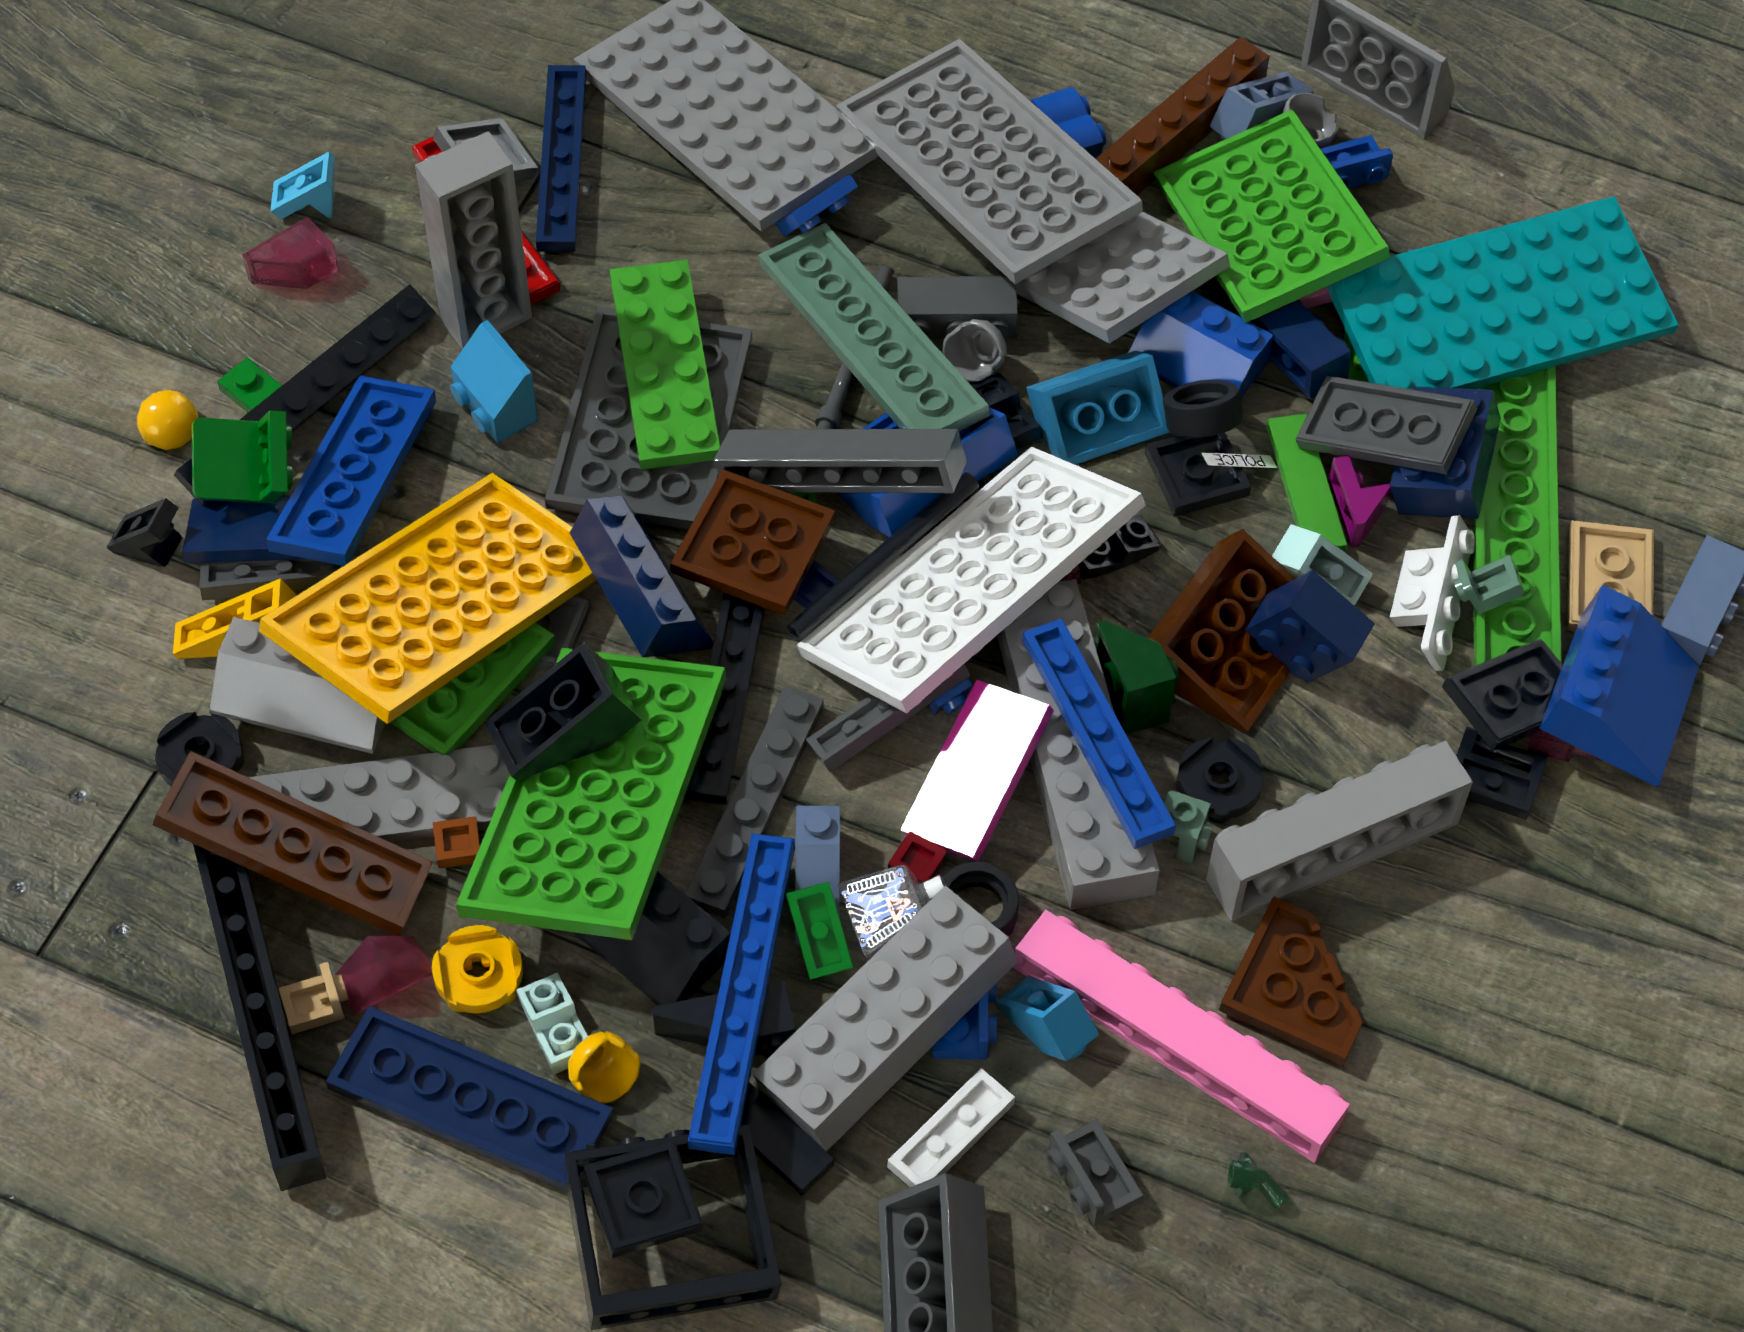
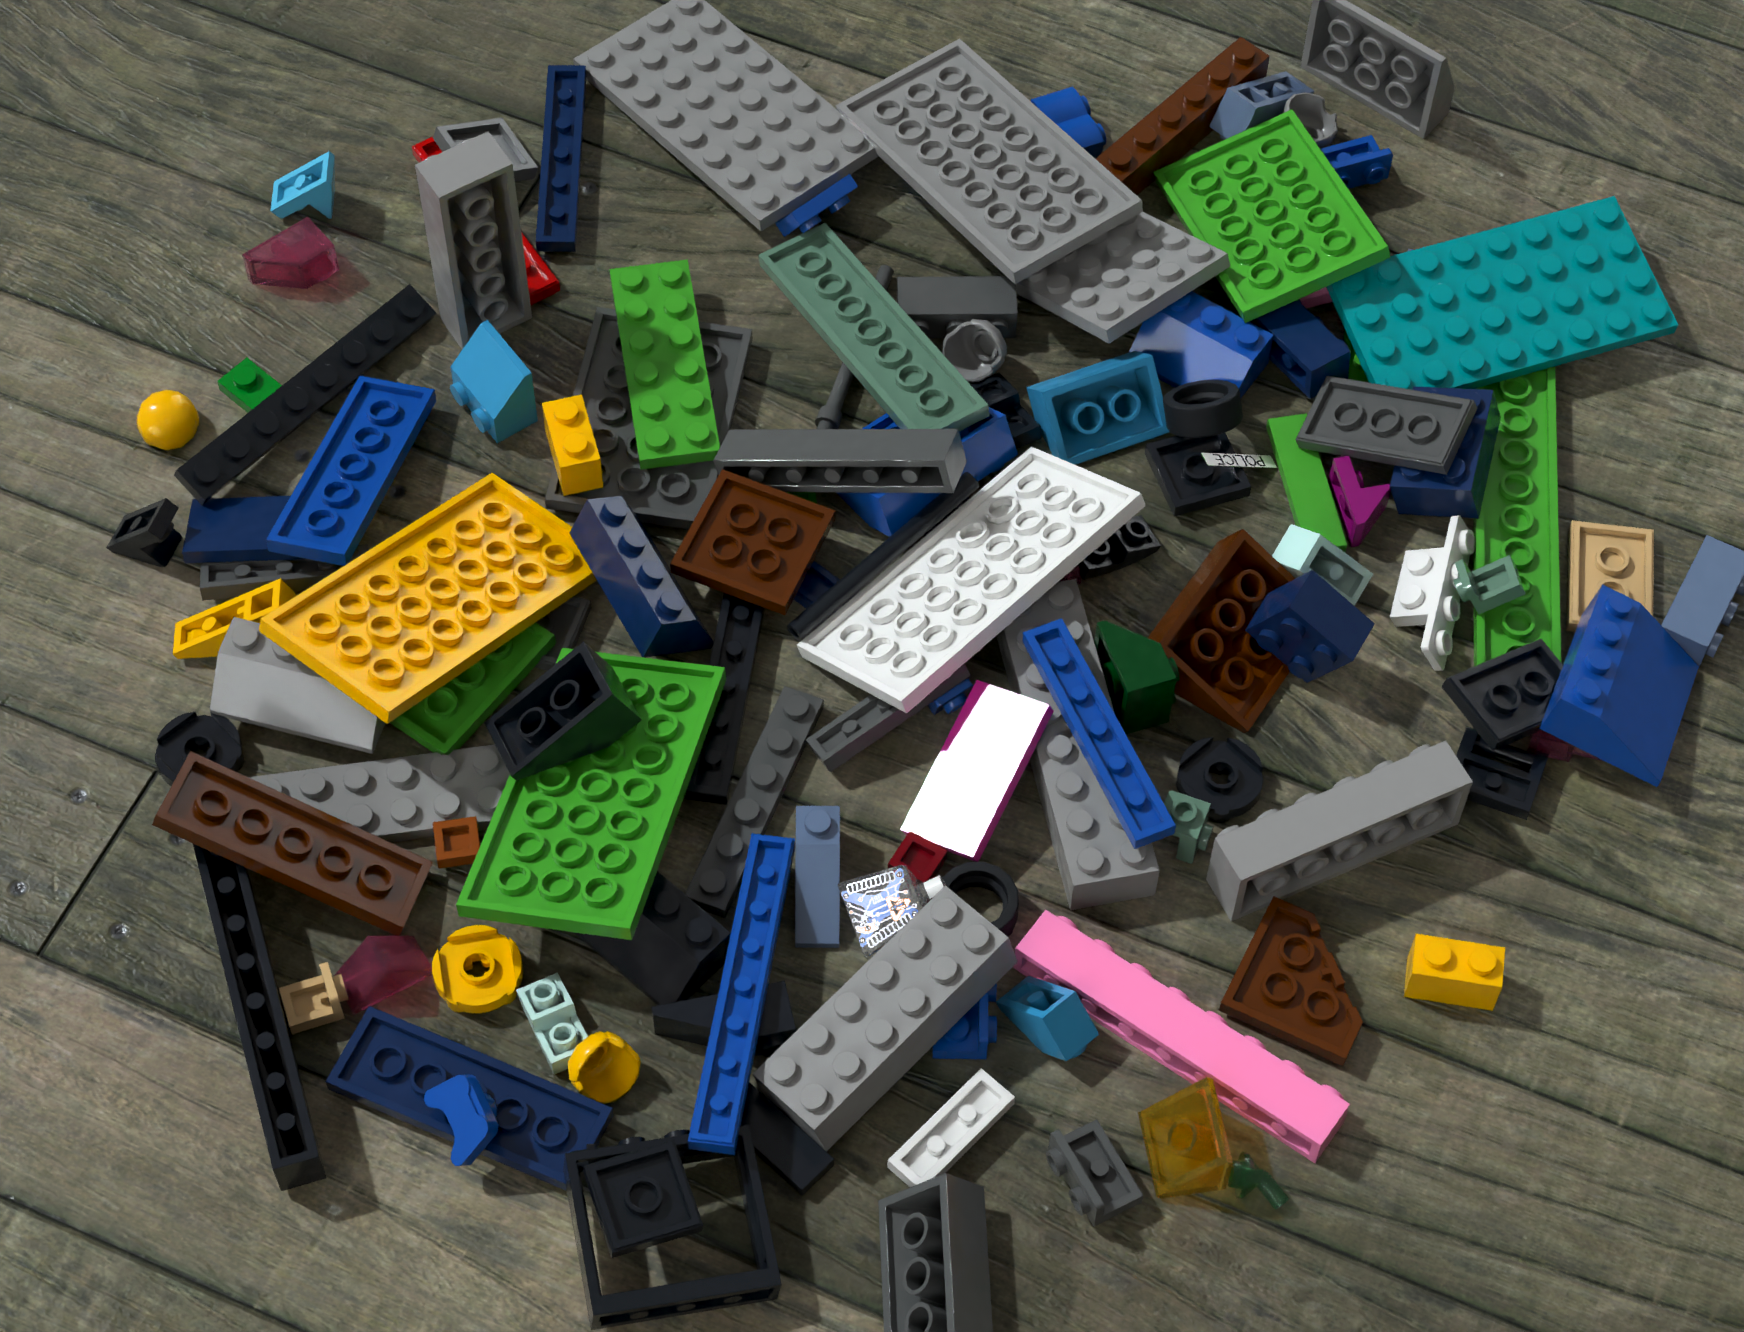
green bracket [191,410,293,504] -> none
green plate [786,881,853,980] -> none
none -> blue piece [424,1074,498,1166]
none -> yellow brick [542,394,603,496]
none -> clear yellow slope [1138,1077,1233,1199]
none -> yellow brick [1404,934,1505,1011]

